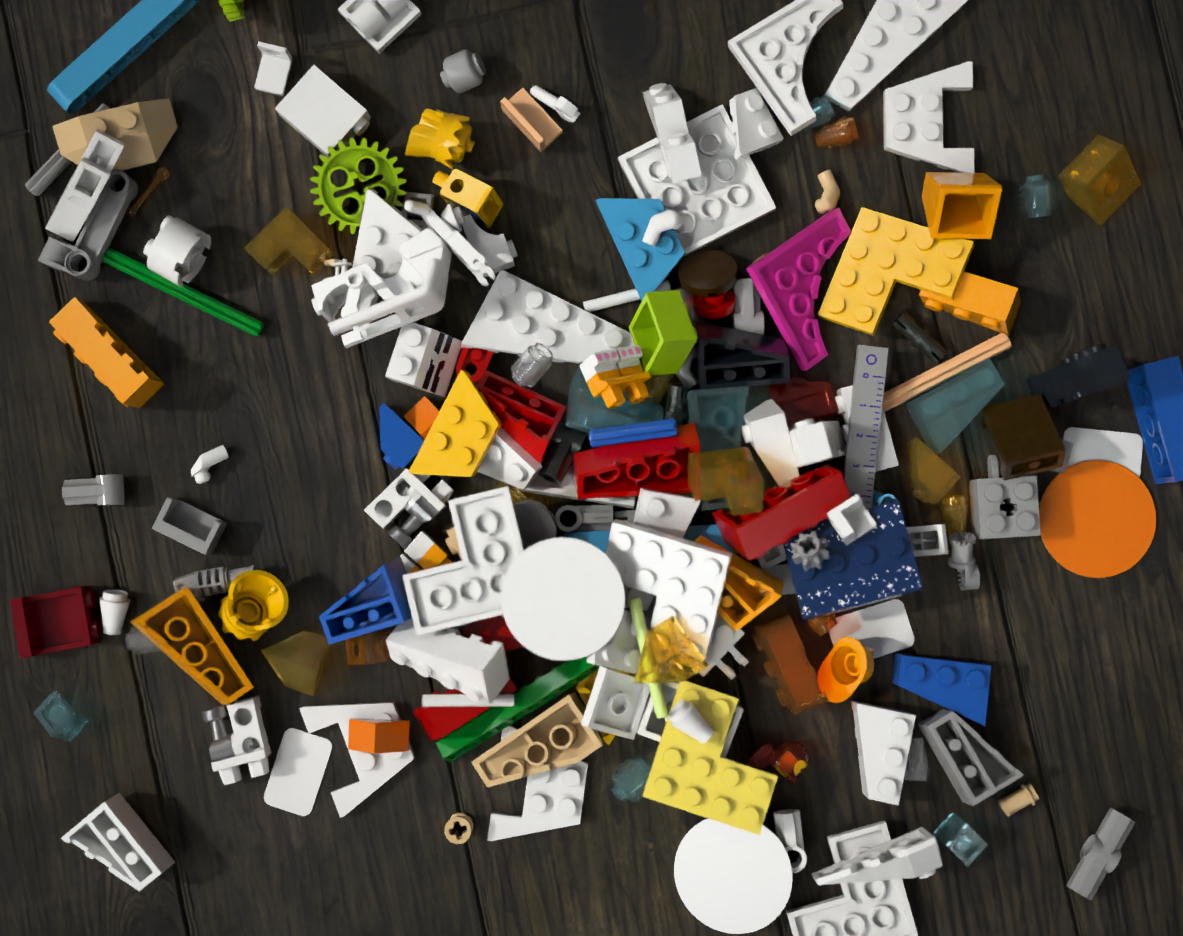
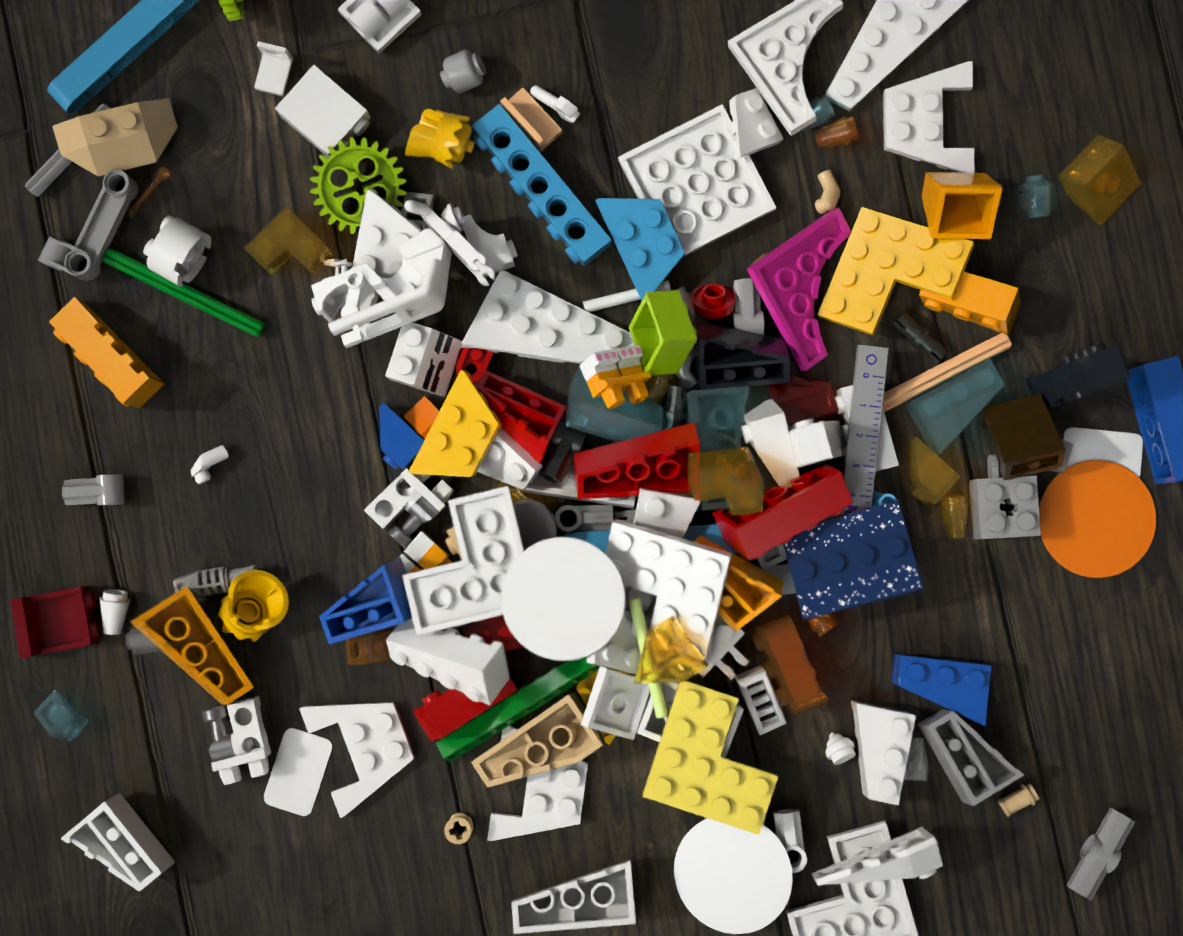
white slope [45,129,125,242] -> none
light grey panel [152,496,227,555] -> none
clear yellow slope [261,630,332,696] -> none
orange slope [348,718,410,754] -> none
white bar [422,694,514,707] -> none
yellow torso [432,169,504,229] -> none
clear brick [511,343,554,387] -> none
blue axle [589,419,678,447] -> none
clear light blue head [611,757,651,803] -> none
white arm [642,210,682,247] -> none
white arch [643,83,702,183] -> none
white cone [668,700,714,744] -> none
dark brown tile [678,250,737,297] -> none
clear red piece [748,740,811,785] -> none
light grey gear [791,531,830,571] -> none
light orange piece [817,636,874,703] -> none
white panel [827,494,876,546] -> none
white sticker [828,599,915,659] -> none
white slope [906,524,948,557] -> none
clear light blue bracket [933,813,988,867] -> none
light grey connector [948,531,980,591] -> none
none -> dark azure brick [472,104,611,267]
none -> white wedge [512,859,636,934]
none -> white slope [735,666,787,735]
none -> white plate [825,732,856,765]

